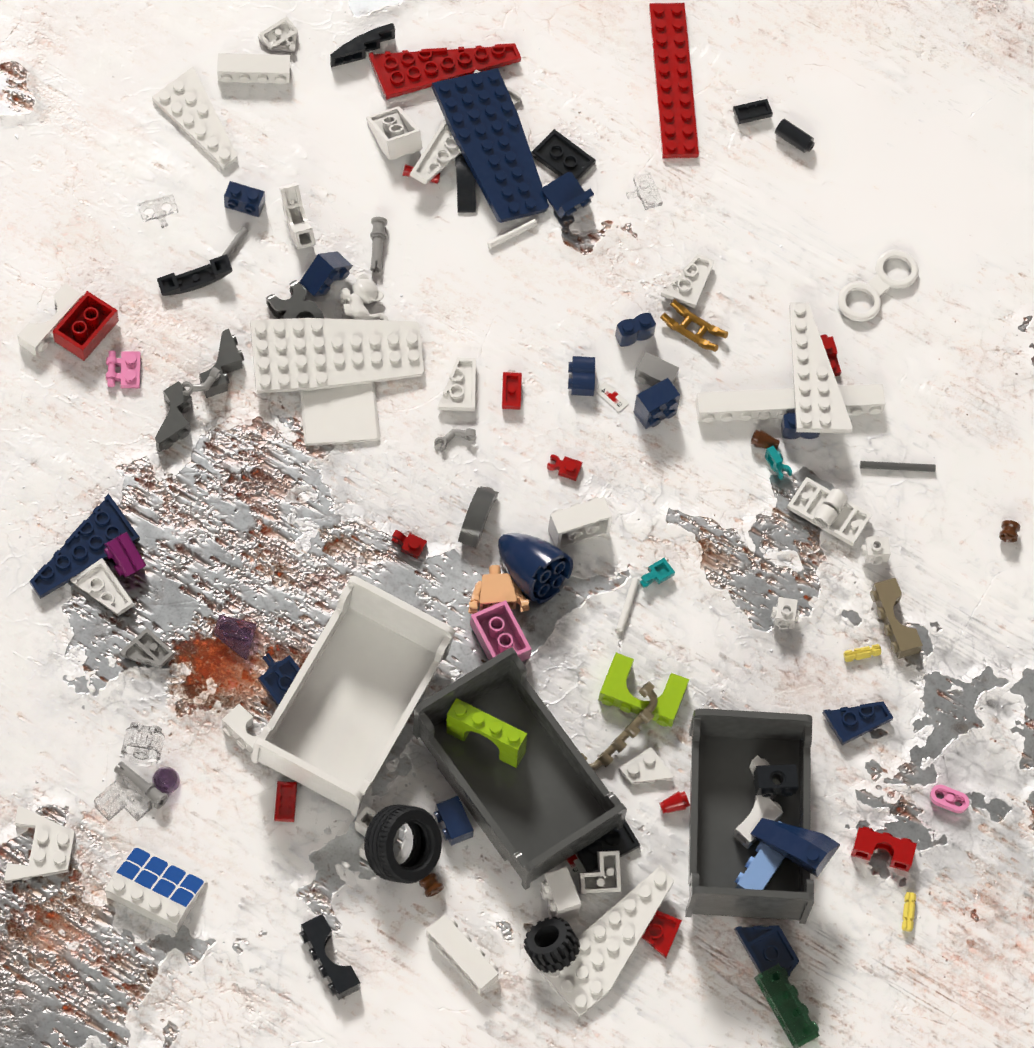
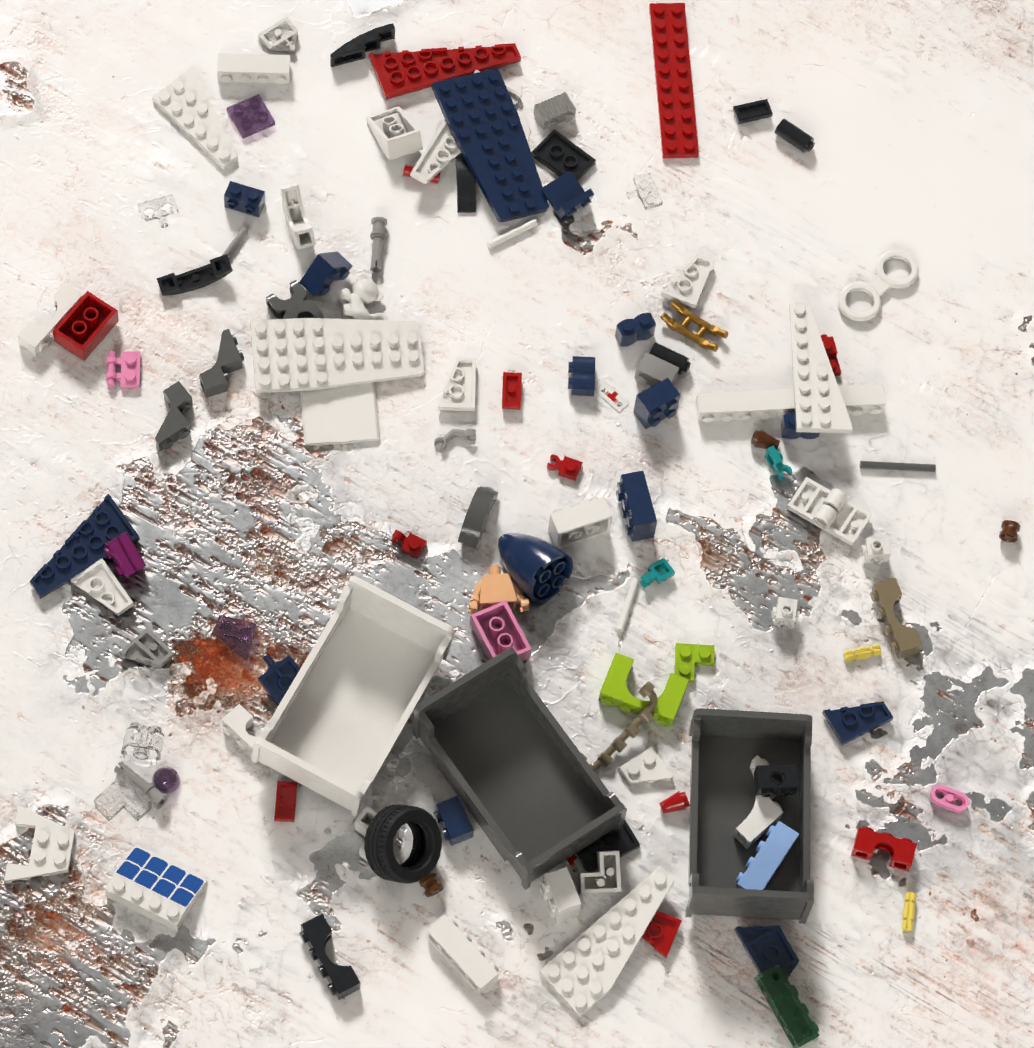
light grey arm [182,367,221,396] -> none
lime arch [447,698,527,768] -> none
black tyre [524,917,580,973] -> none
dark blue wedge [750,818,840,877] -> none
none -> clear purple tile [226,94,275,139]
none -> light grey brick [533,92,576,130]
none -> dark blue brick [616,471,657,542]
none -> black brick [649,342,691,375]
none -> lime plate [674,643,715,683]

